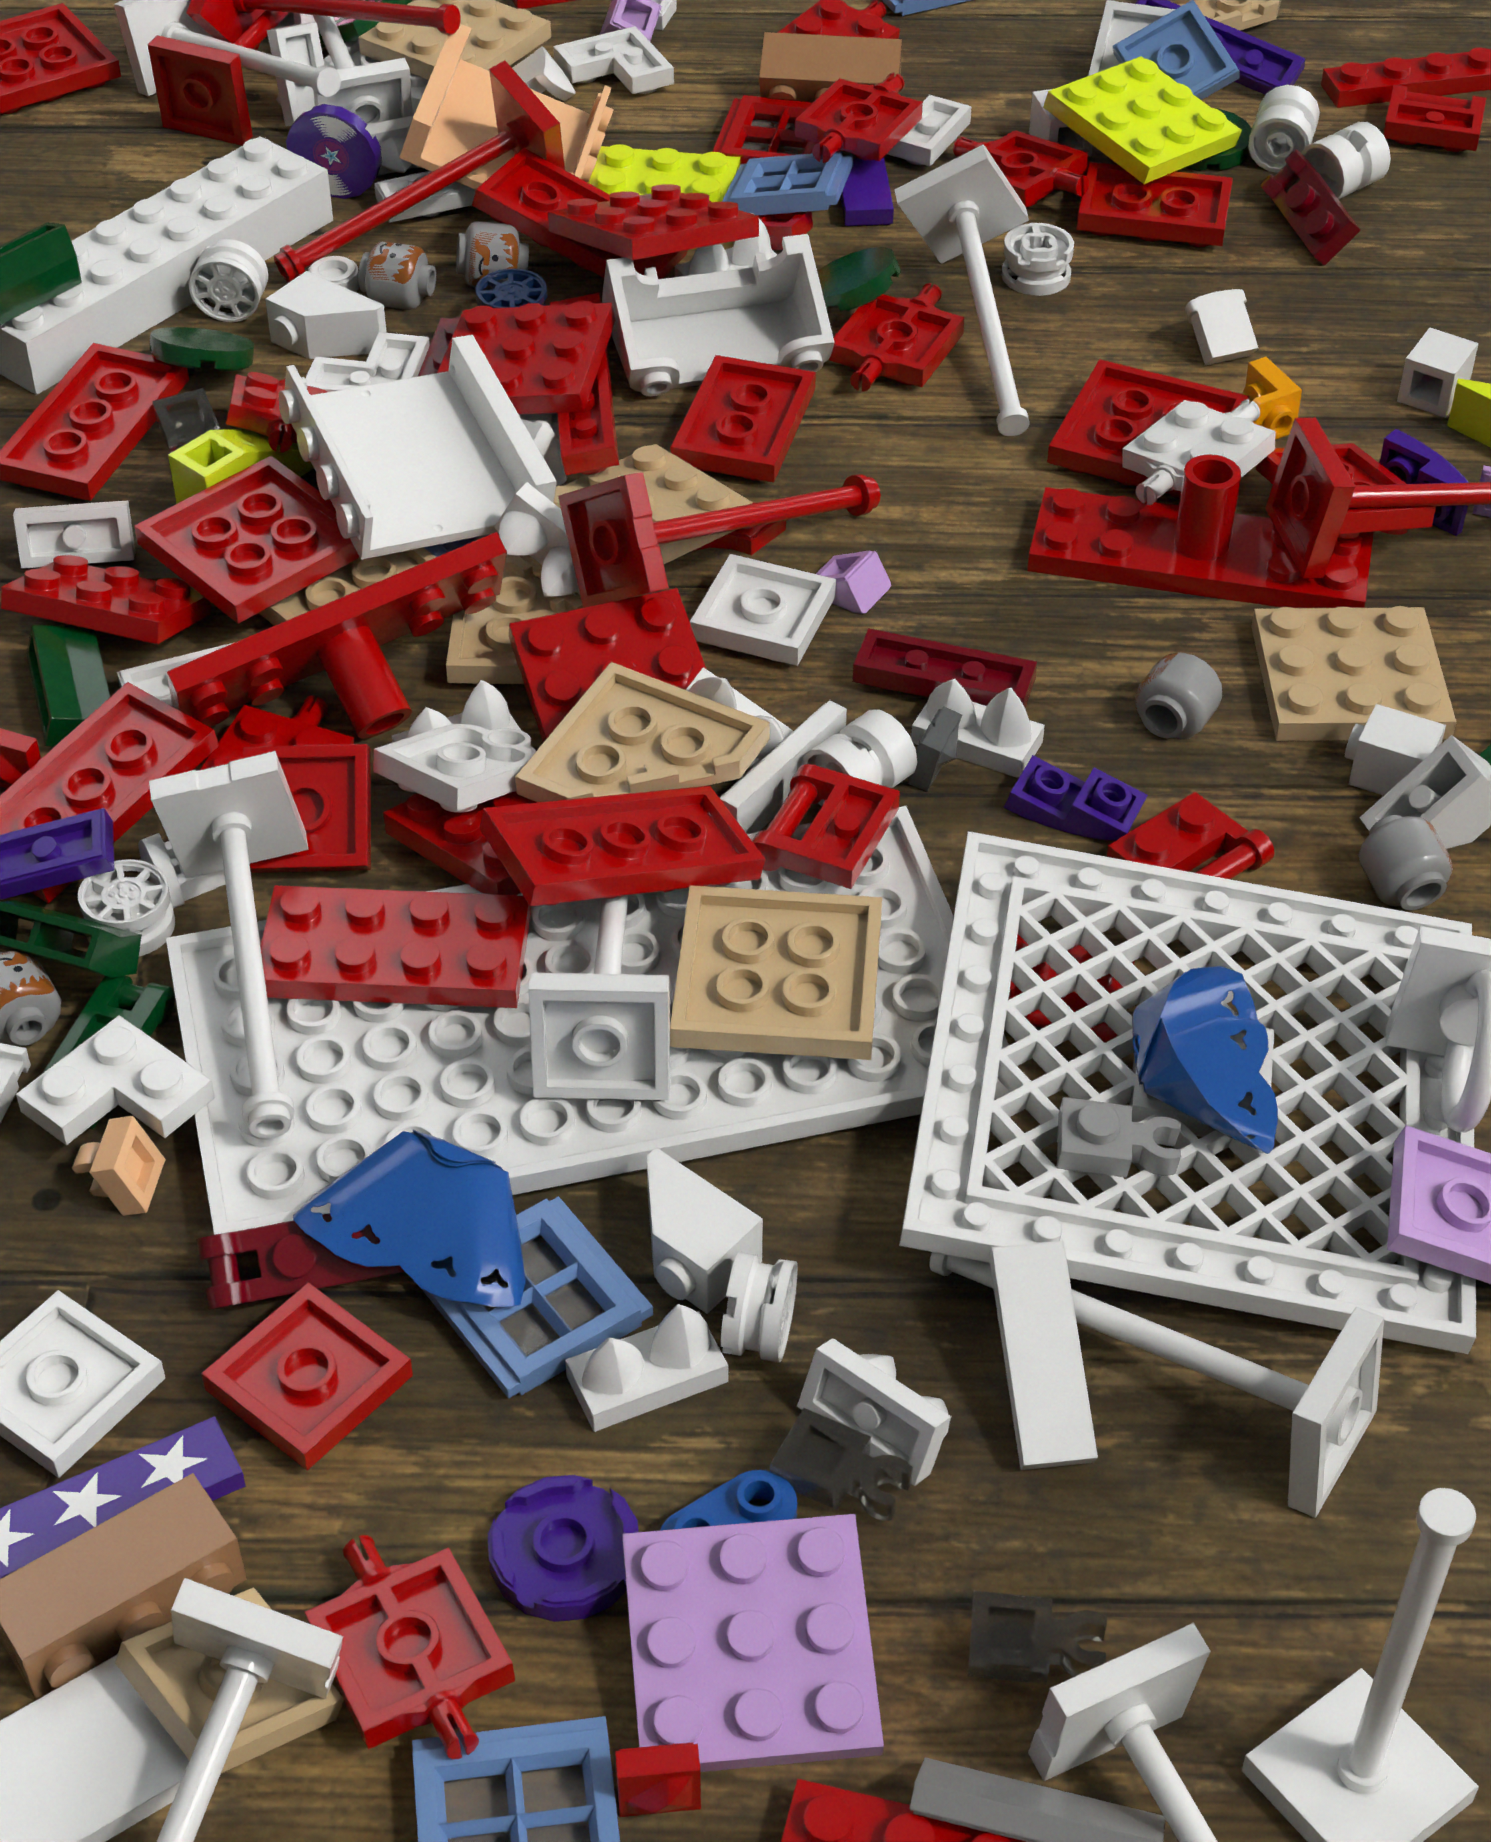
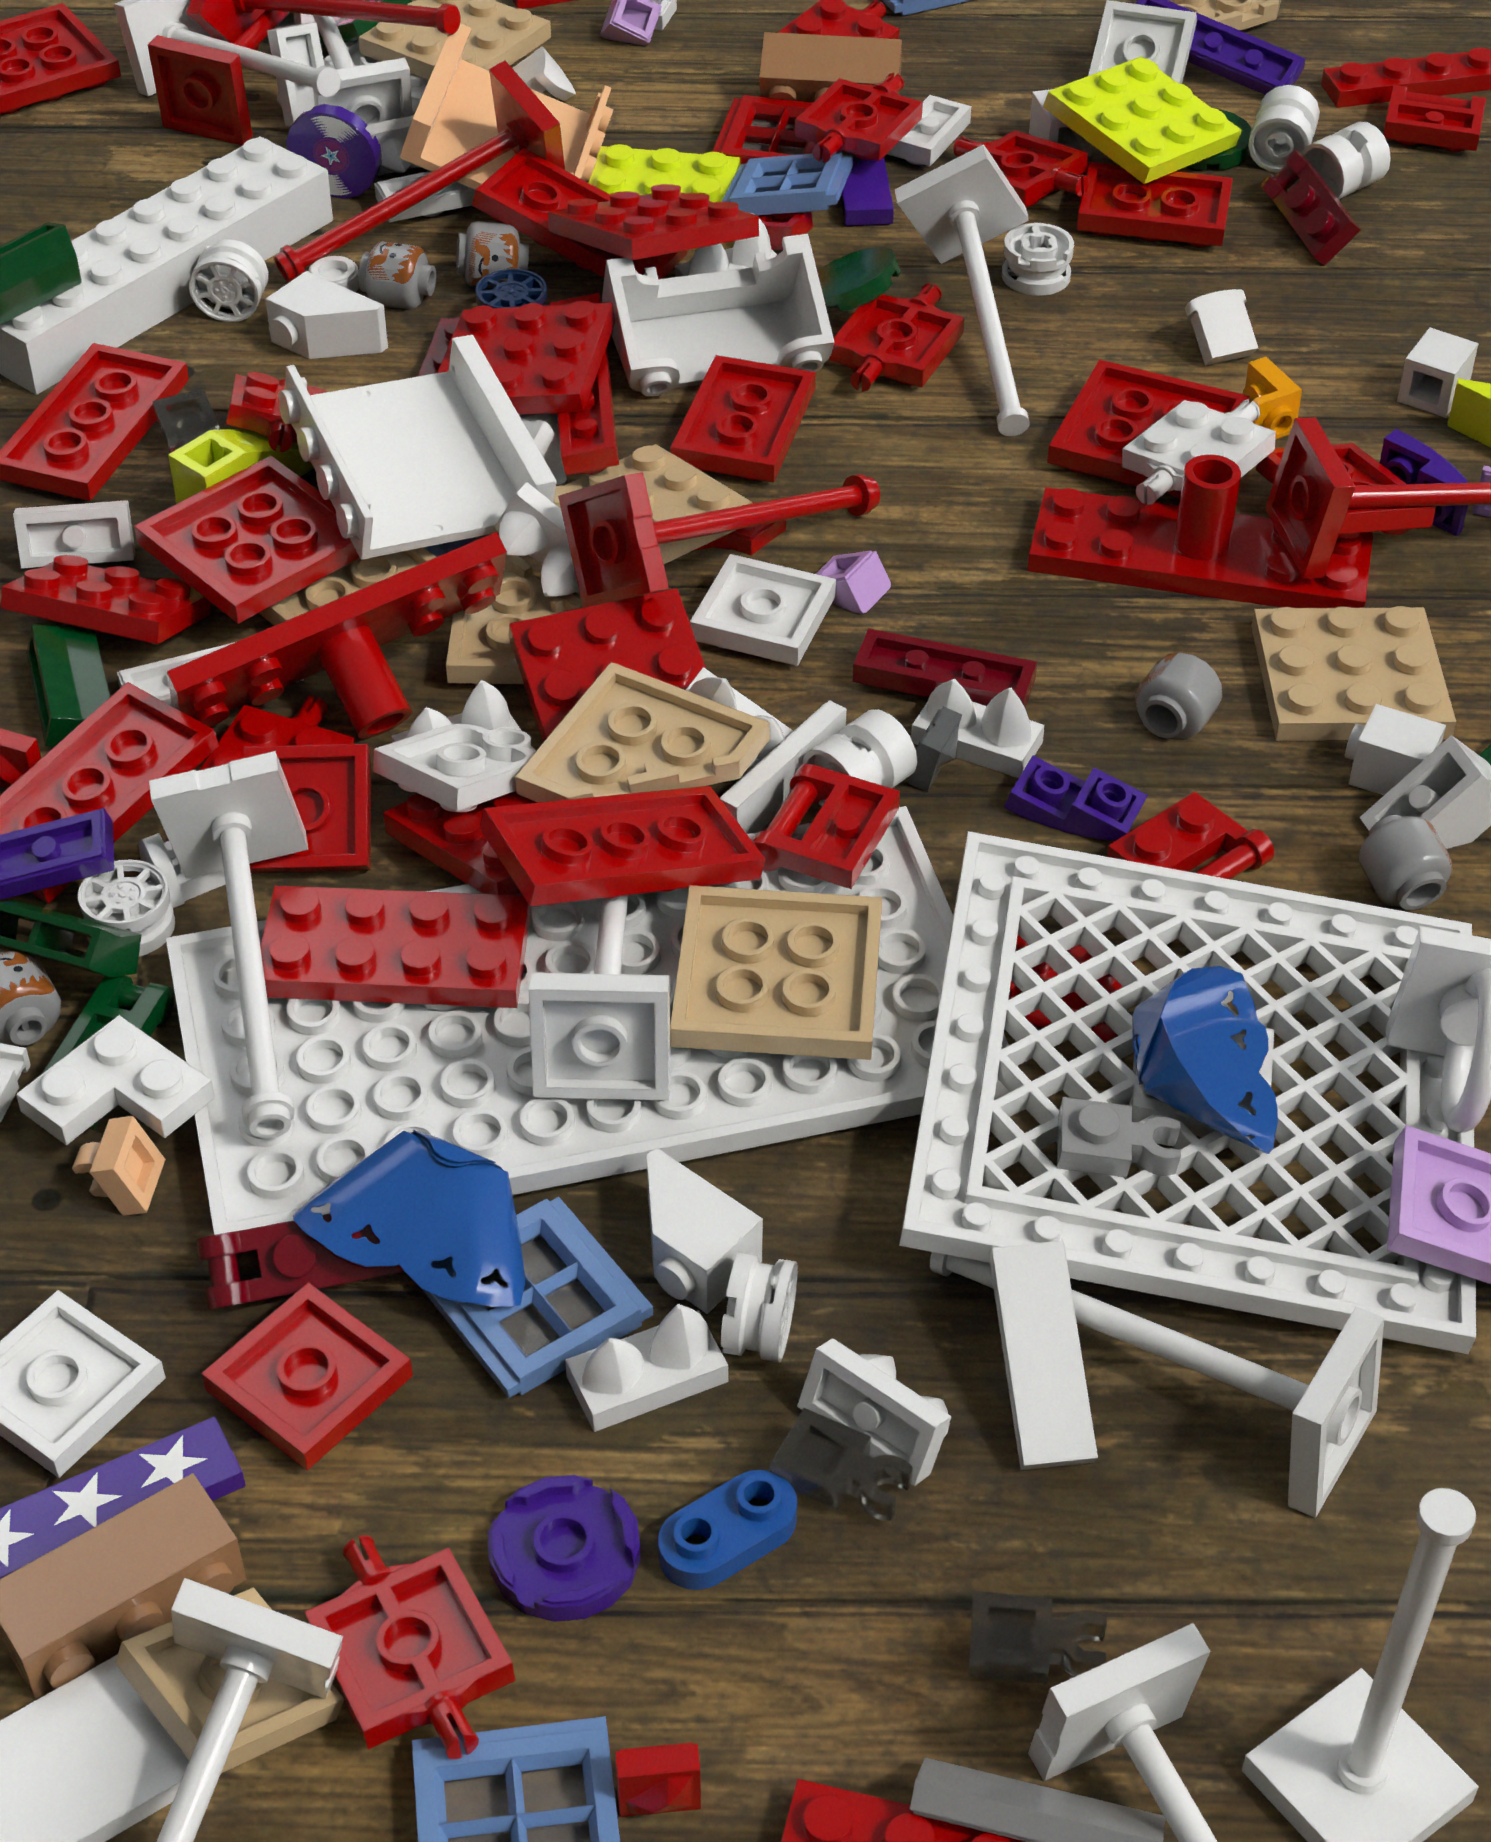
dark green tile [150,327,255,371] -> none
white plate [305,332,430,392] -> none
white plate [553,26,674,94] -> none
lavender plate [623,1514,884,1772] -> none
medium blue tile [1113,0,1239,100] -> none

